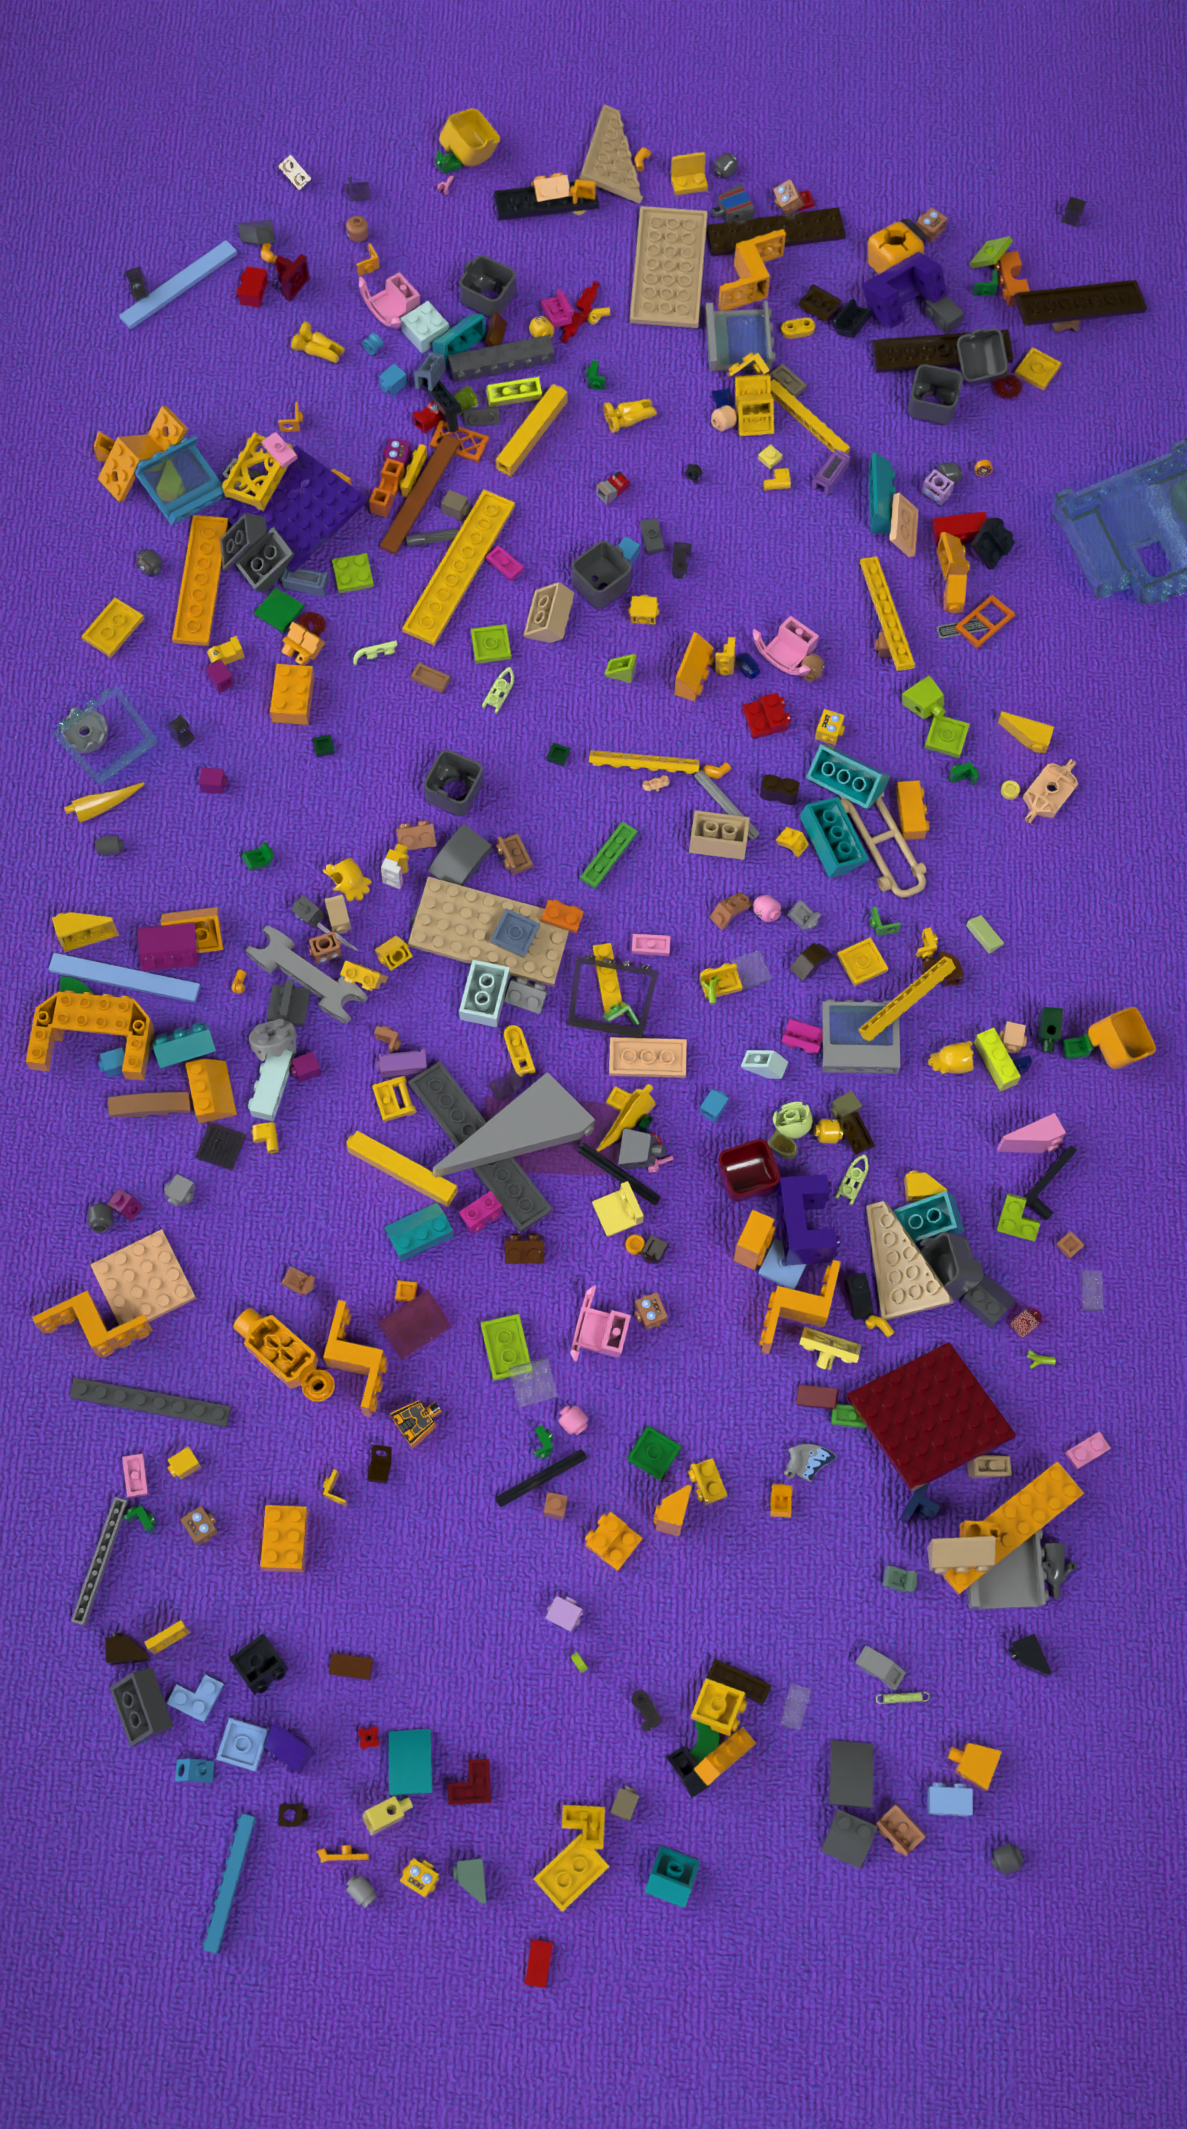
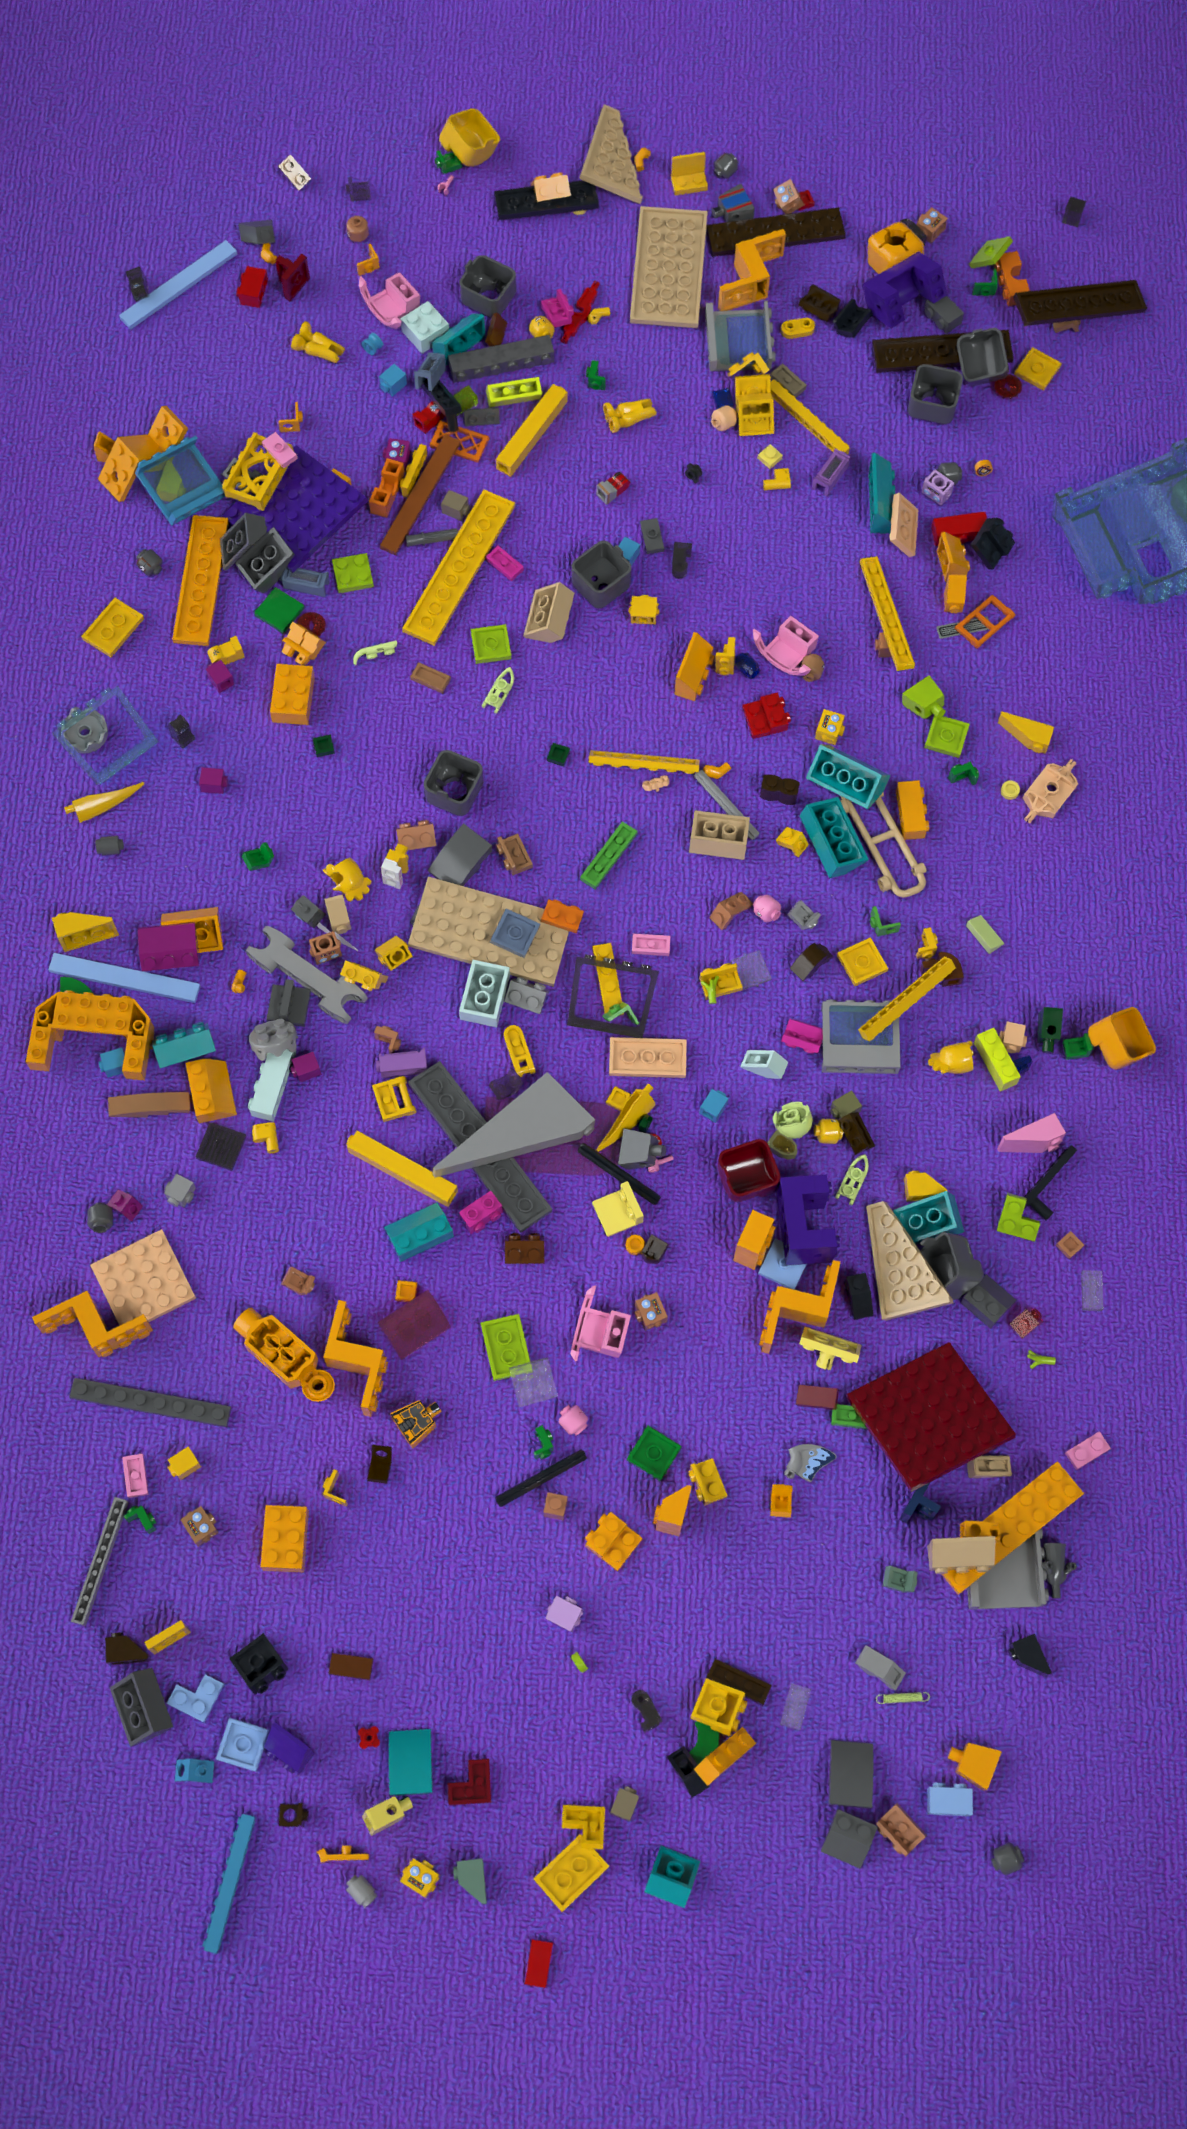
light orange bracket [570,179,596,204] -> none
lime slope [604,654,637,683] -> none
yellow arm [865,1315,894,1337] -> none

